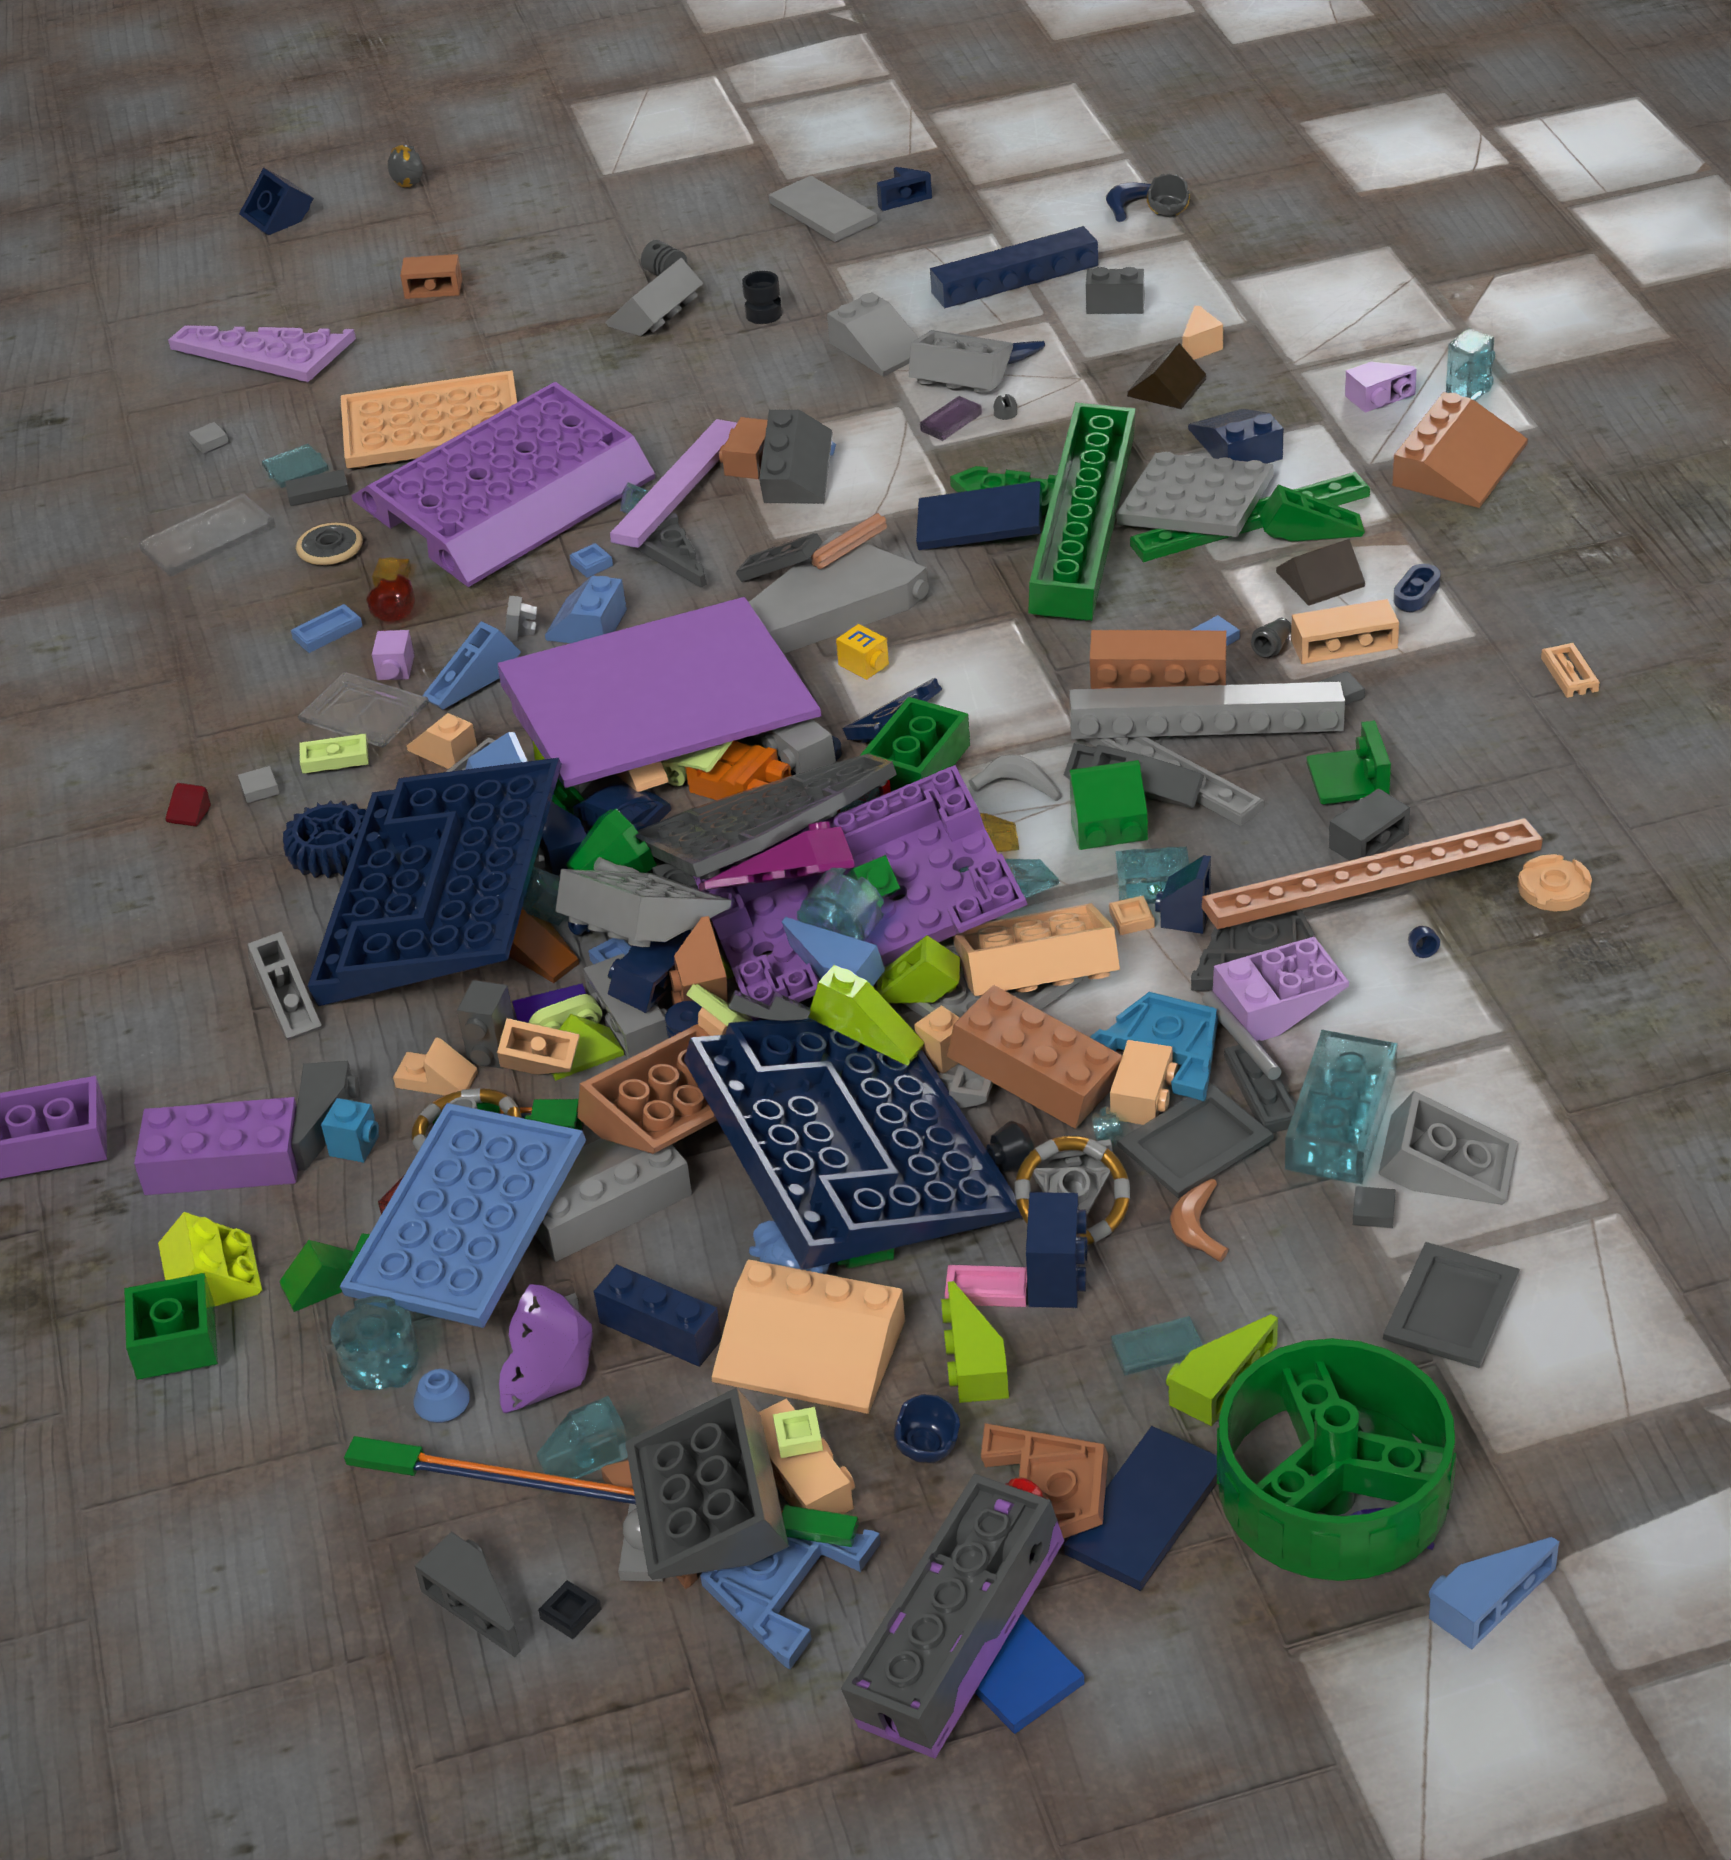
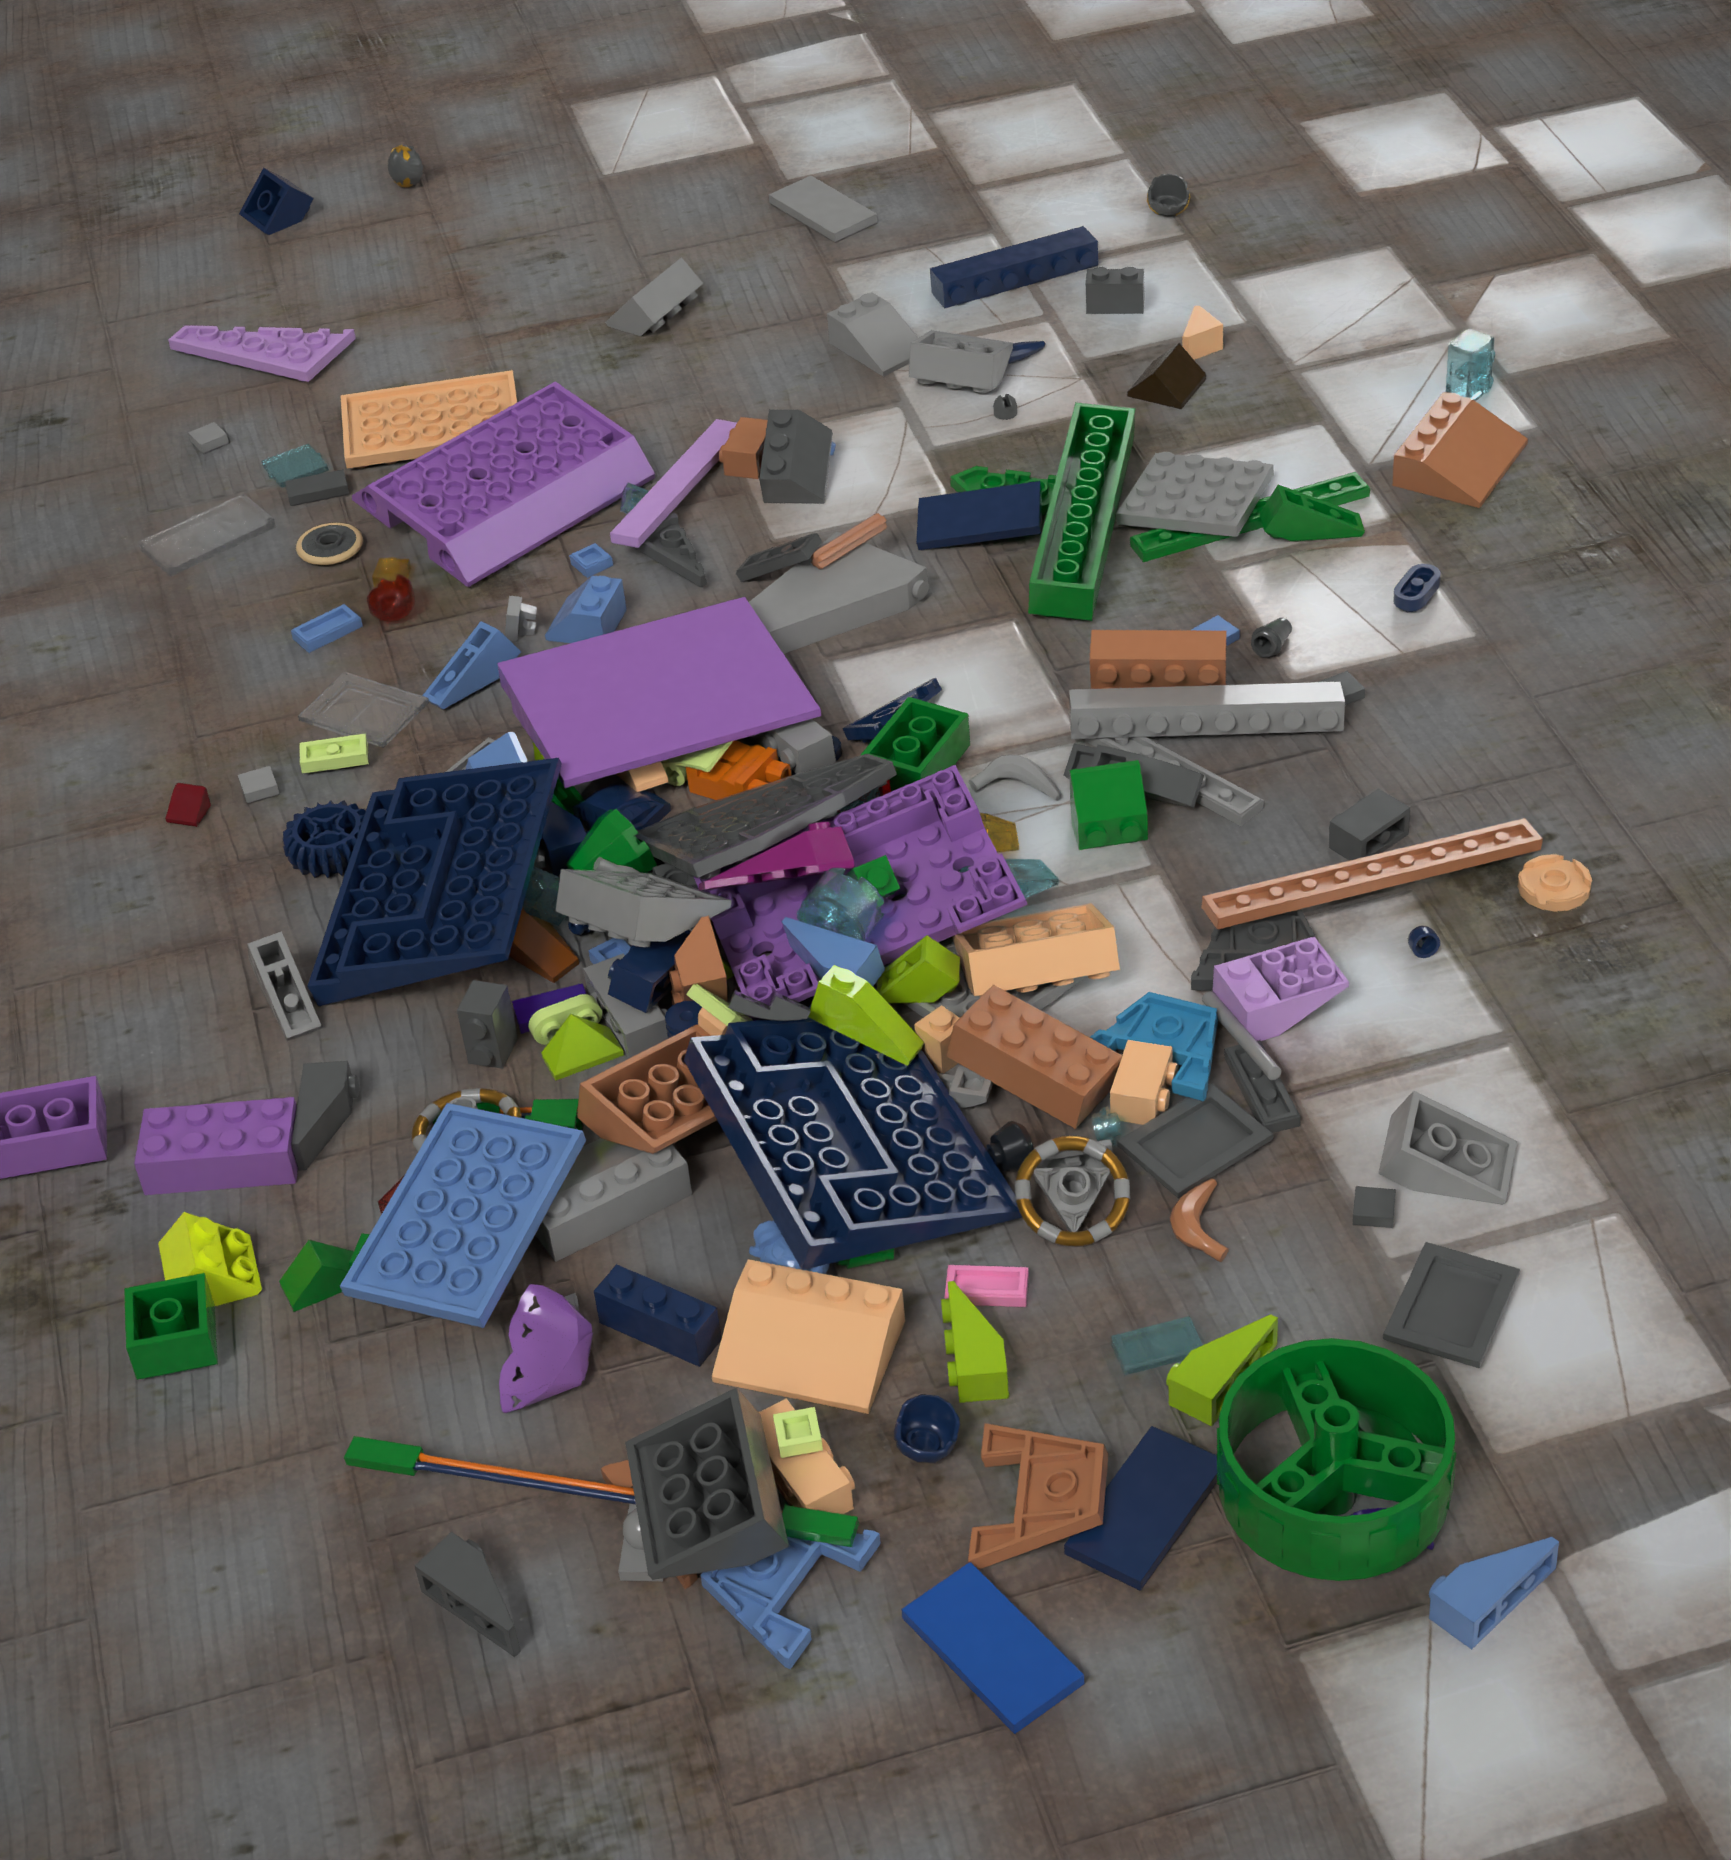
dark azure brick [321,1098,379,1163] -> none
clear light blue brick [330,1296,420,1390] -> none
lavender brick [372,630,414,680] -> none
light nougat slope [393,1037,478,1095] -> none
nougat brick [400,254,462,299] -> none
light nougat slope [407,713,477,769] -> none
medium blue cone [413,1369,470,1423] -> none
light nougat slope [497,1018,580,1075] -> none
clear light blue slope [536,1396,628,1479] -> none
black tile [538,1580,602,1639] -> none
dark grey piece [641,240,688,276] -> none
black wheel [742,271,782,324] -> none
yellow brick [836,624,889,680] -> none
dark grey piece [841,1473,1064,1759] -> none
dark blue slope [877,167,932,211] -> none
clear purple tile [920,396,982,441] -> none
dark blue brick [1026,1192,1088,1308] -> none
dark blue piece [1106,182,1151,222] -> none
light nougat tile [1109,896,1155,935] -> none
clear light blue brick [1115,846,1189,904] -> none
dark blue slope [1155,855,1211,934] -> none
dark blue slope [1188,409,1284,464] -> none
dark brown slope [1276,539,1365,606] -> none
clear light blue brick [1285,1030,1398,1184] -> none
light nougat brick [1291,599,1399,664] -> none
green bracket [1306,720,1391,804] -> none
lavender slope [1345,362,1417,413] -> none
light nougat tile [1541,643,1600,698] -> none

